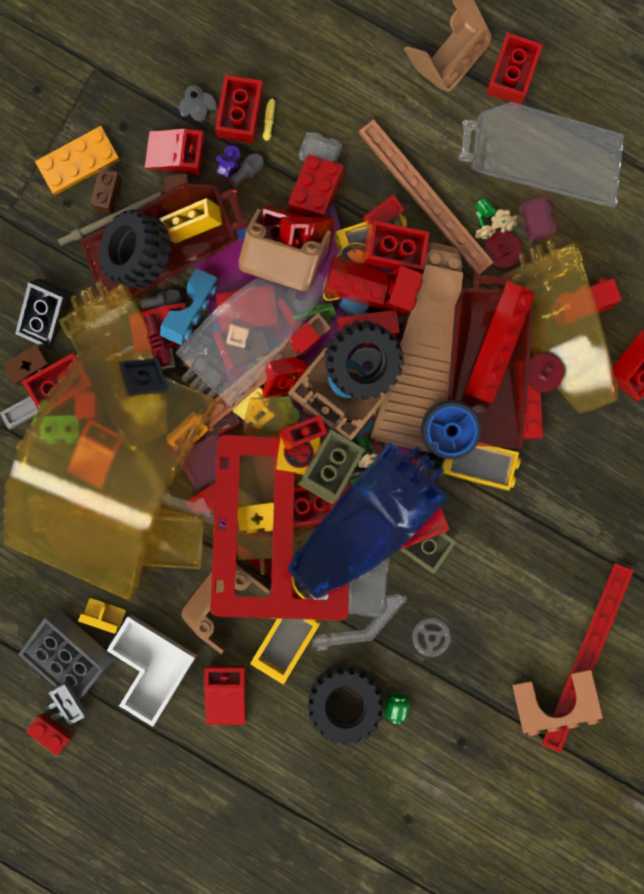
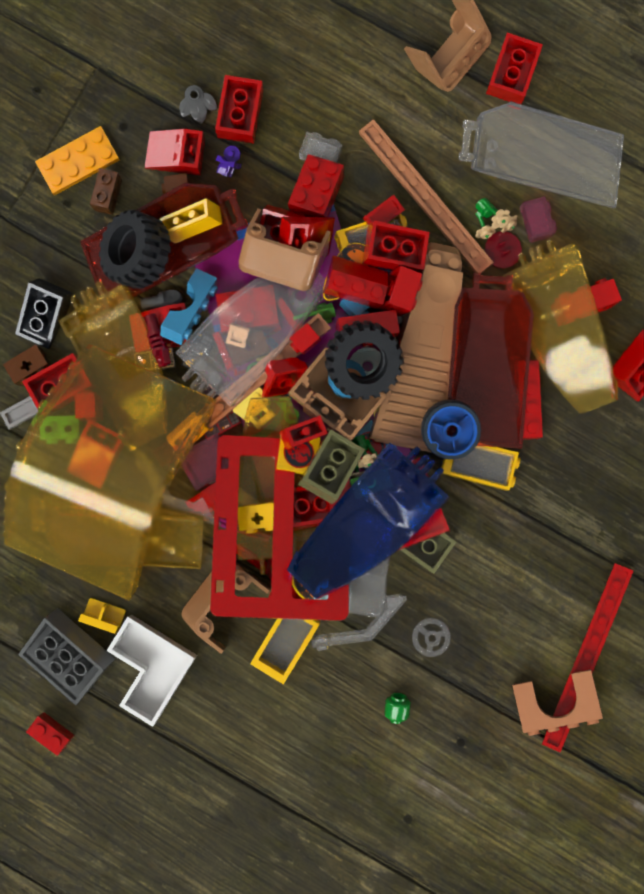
hinge [44,682,87,725] -> none
dark tan bar [58,191,163,246] -> none
black tile [119,358,168,396] -> none
red slope [204,665,246,725] -> none
dark grey arm [229,153,264,188] -> none
light yellow piece [263,98,276,141] -> none
black tyre [308,665,384,745] -> none
red brick [464,283,535,404] -> none
dark red piece [525,354,564,392] -> none

